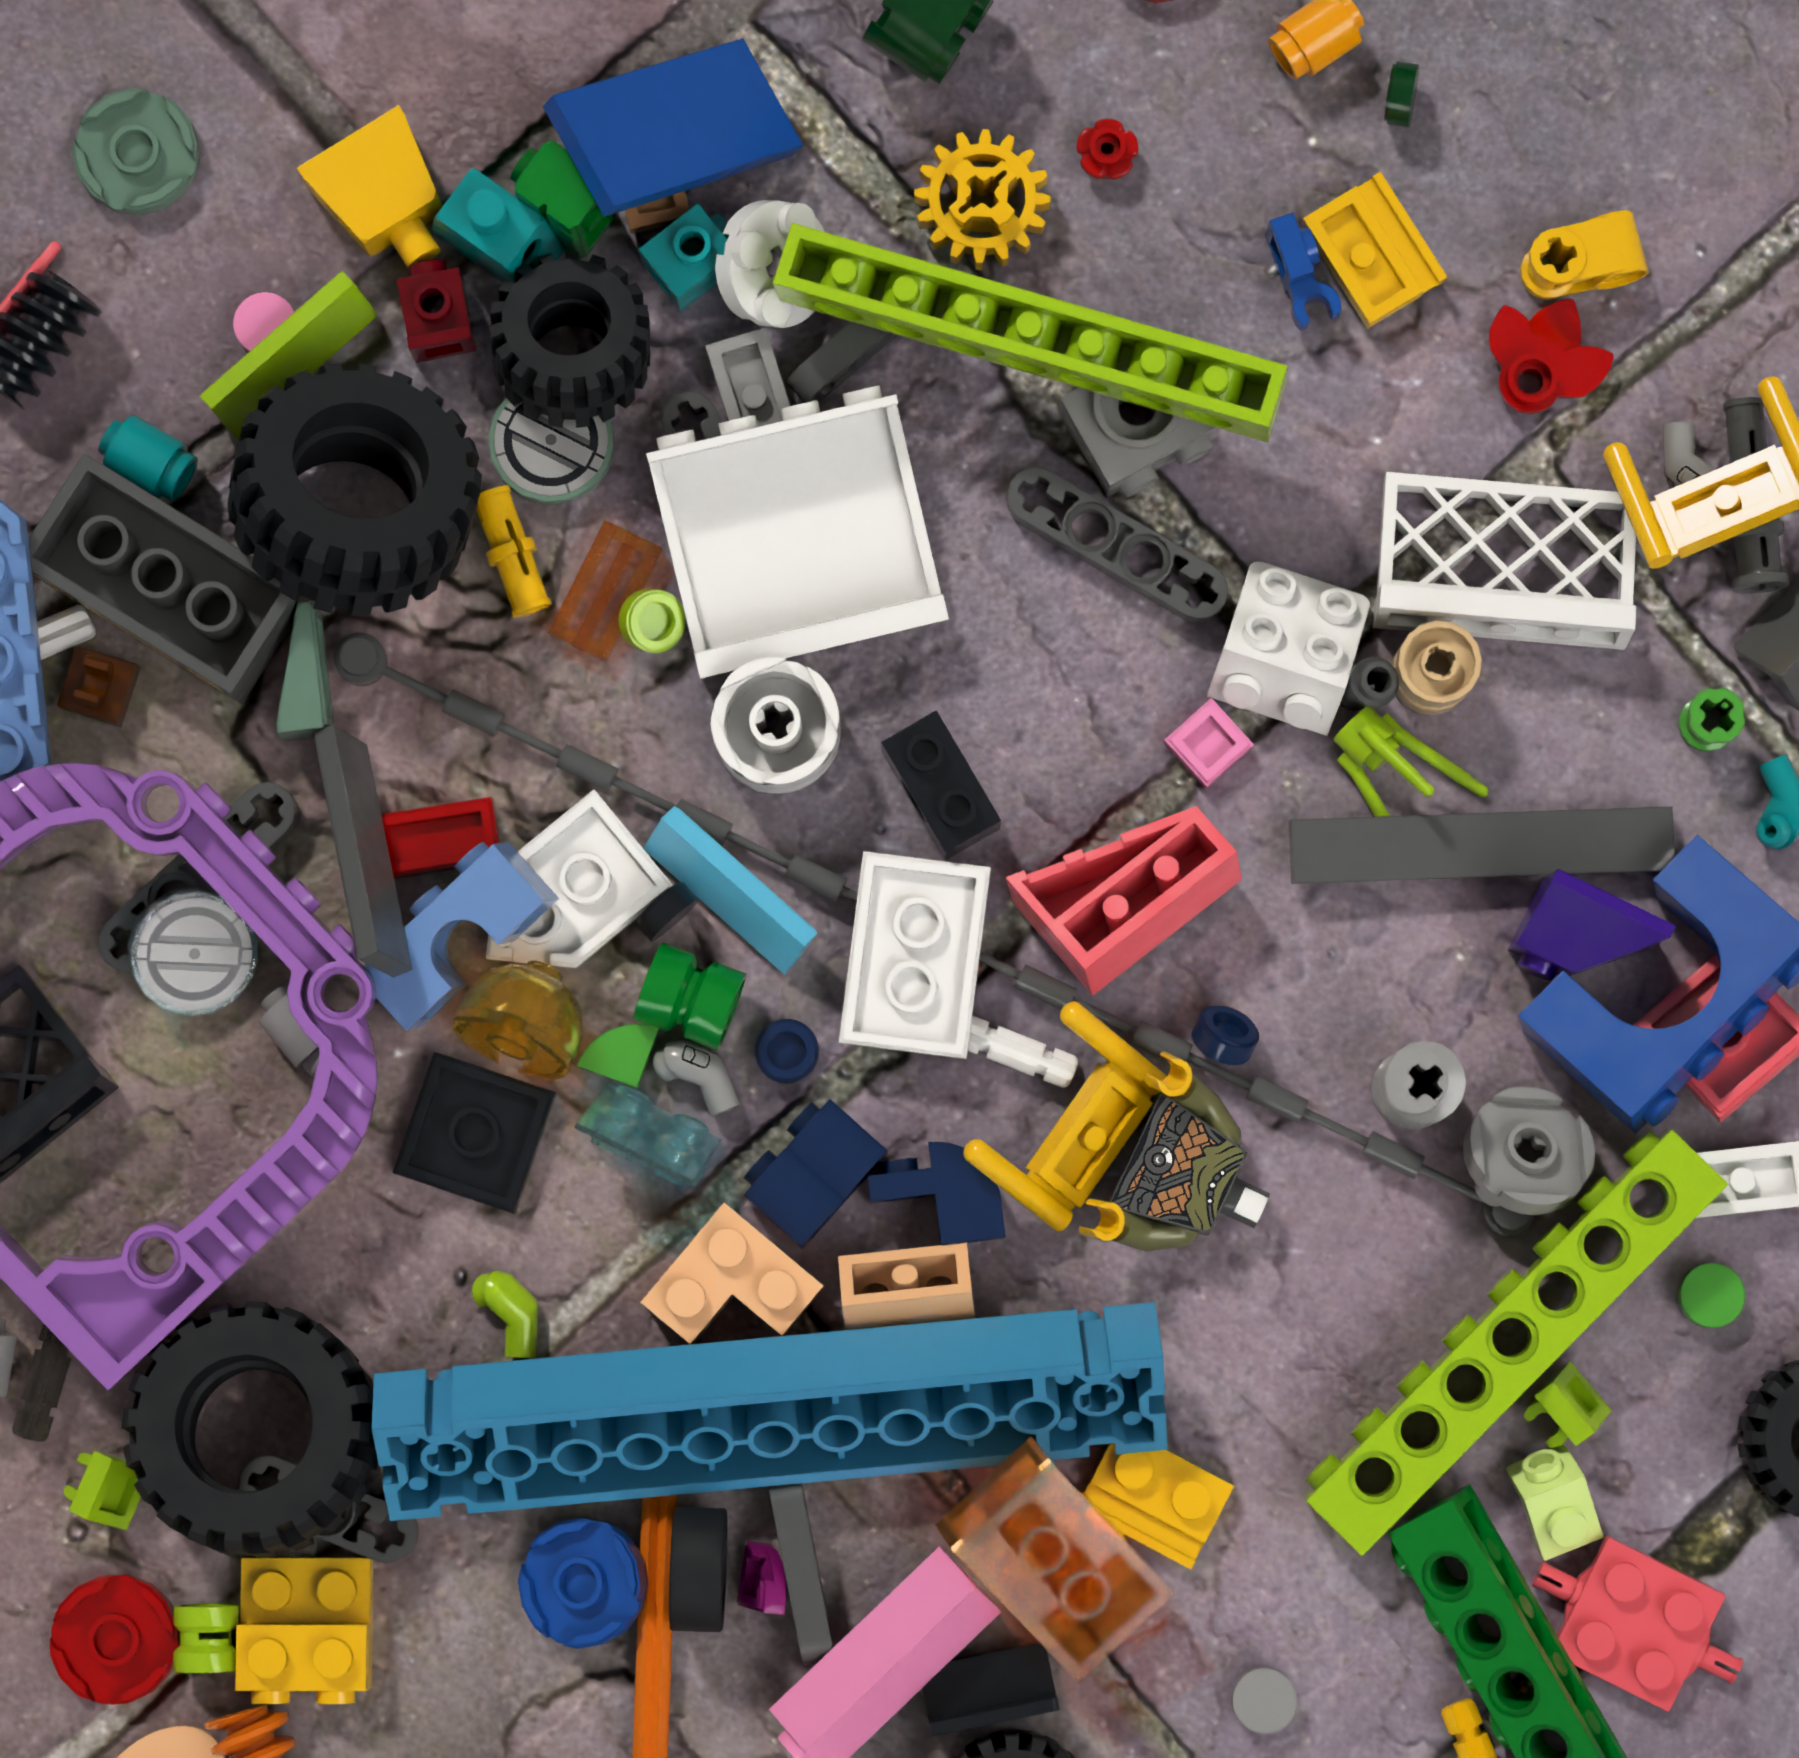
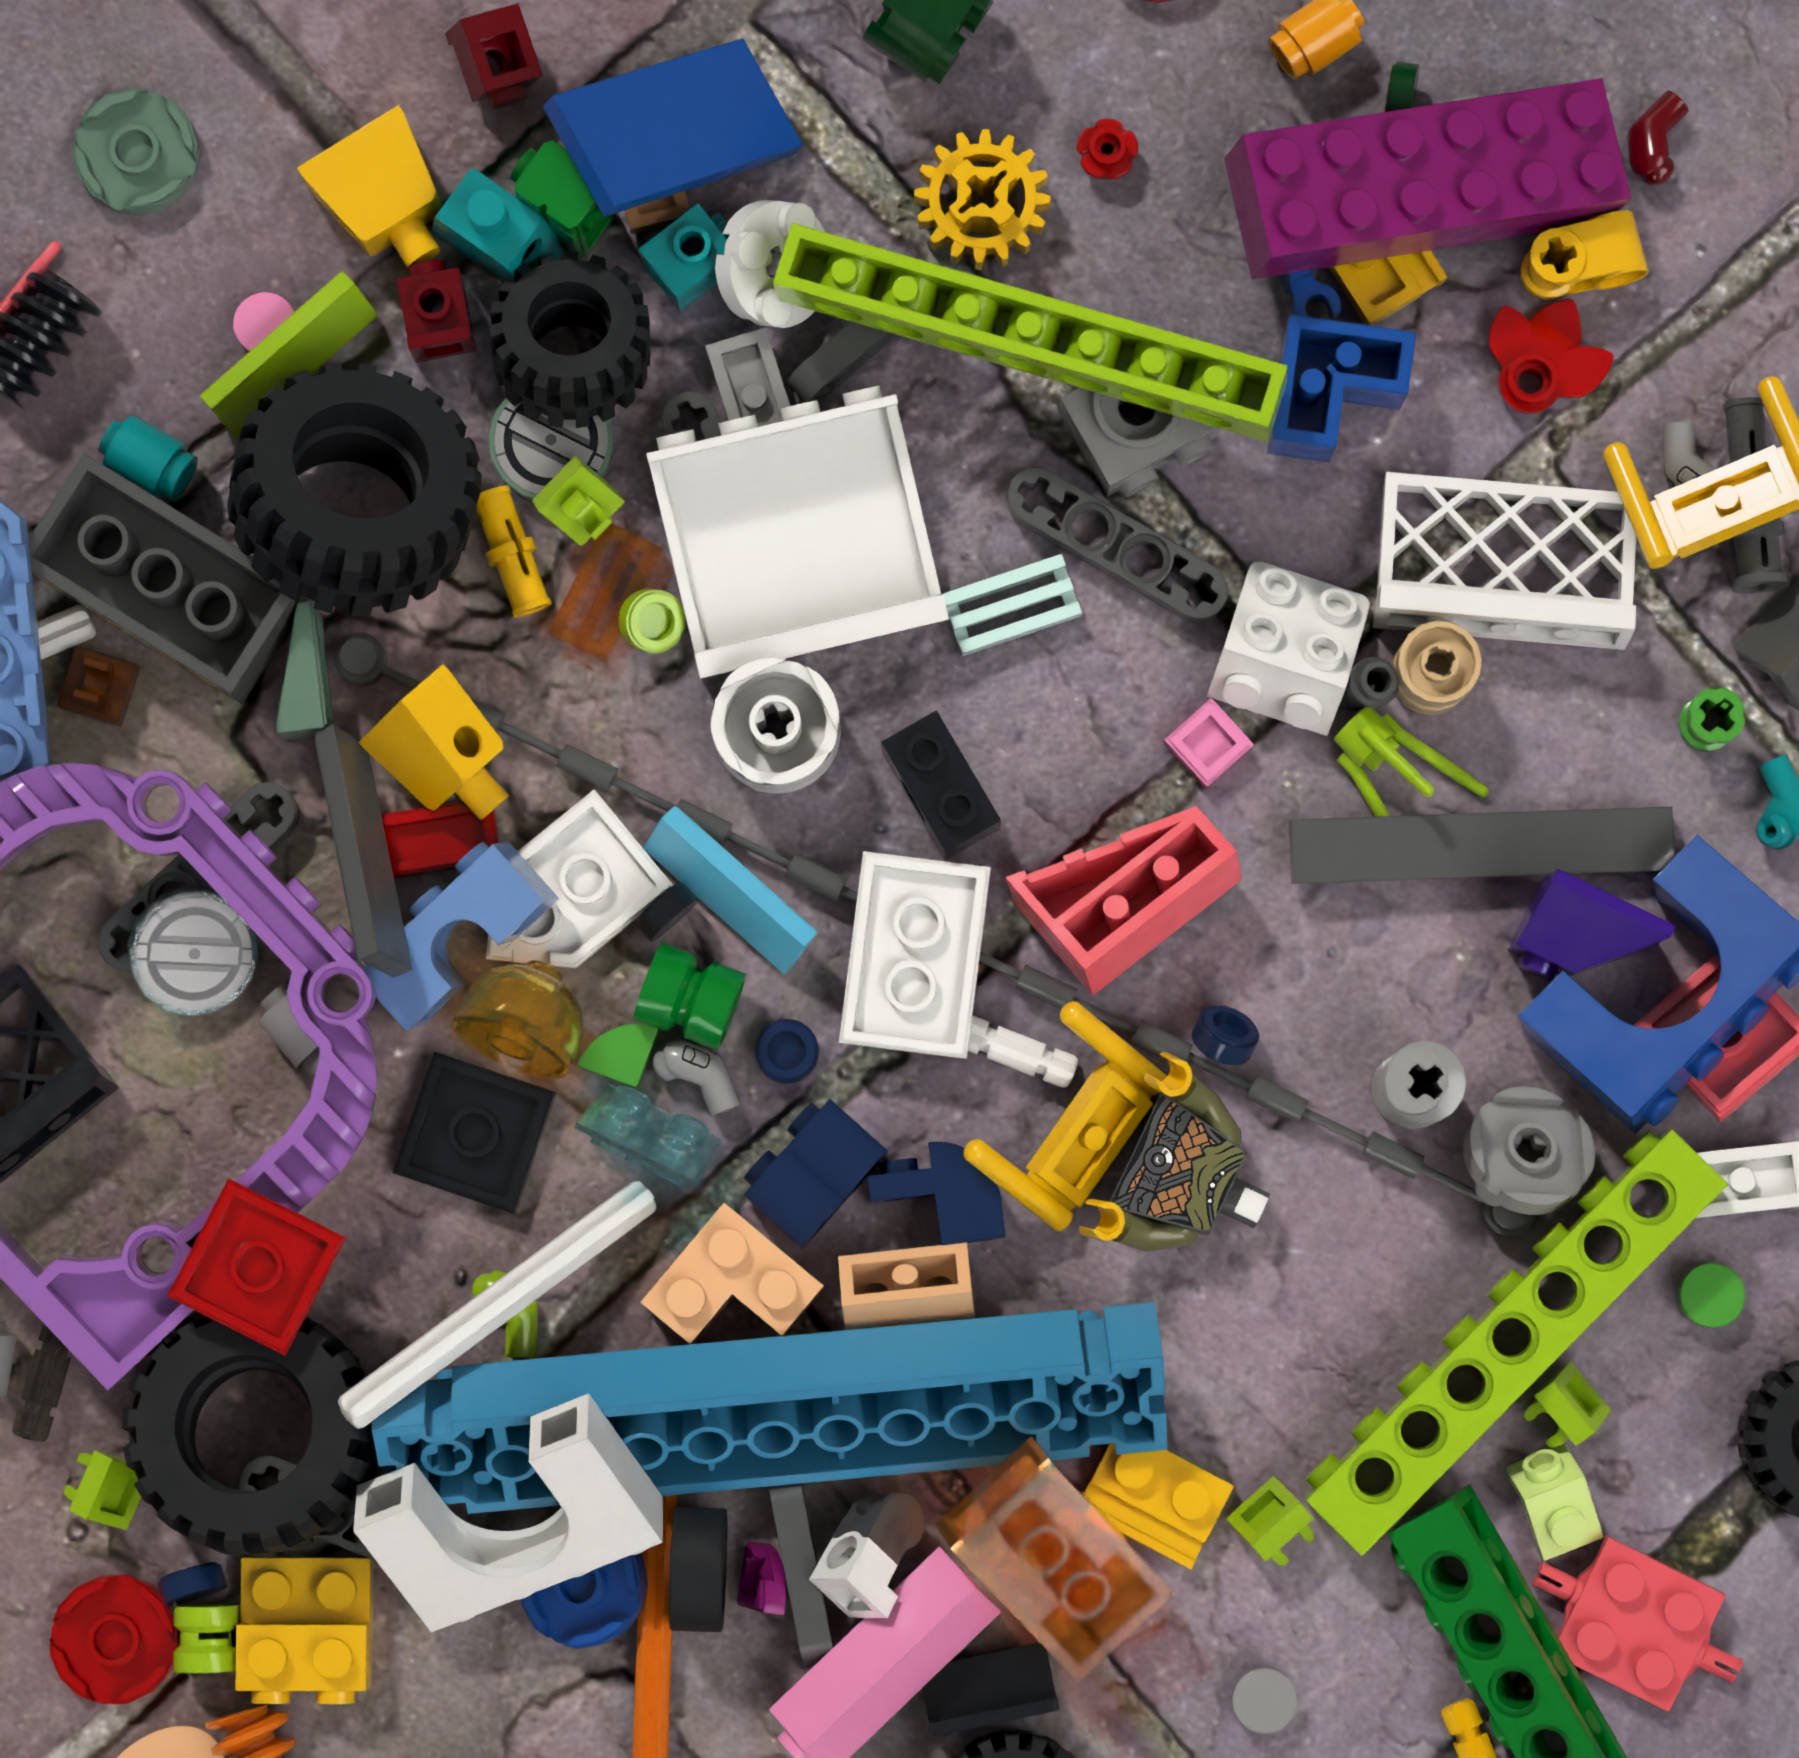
none -> dark blue tile [158,1562,227,1606]
none -> red tile [167,1178,347,1356]
none -> white axle [338,1181,657,1429]
none -> white arch [353,1393,663,1633]
none -> yellow torso [358,664,509,821]
none -> dark red brick [445,3,543,109]
none -> lime tile [532,455,625,547]
none -> leg [809,1493,924,1618]
none -> light aqua tile [943,554,1082,656]
none -> magenta brick [1224,78,1632,280]
none -> lime tile [1225,1475,1314,1566]
none -> blue brick [1267,314,1416,463]
none -> dark red arm [1627,90,1689,185]

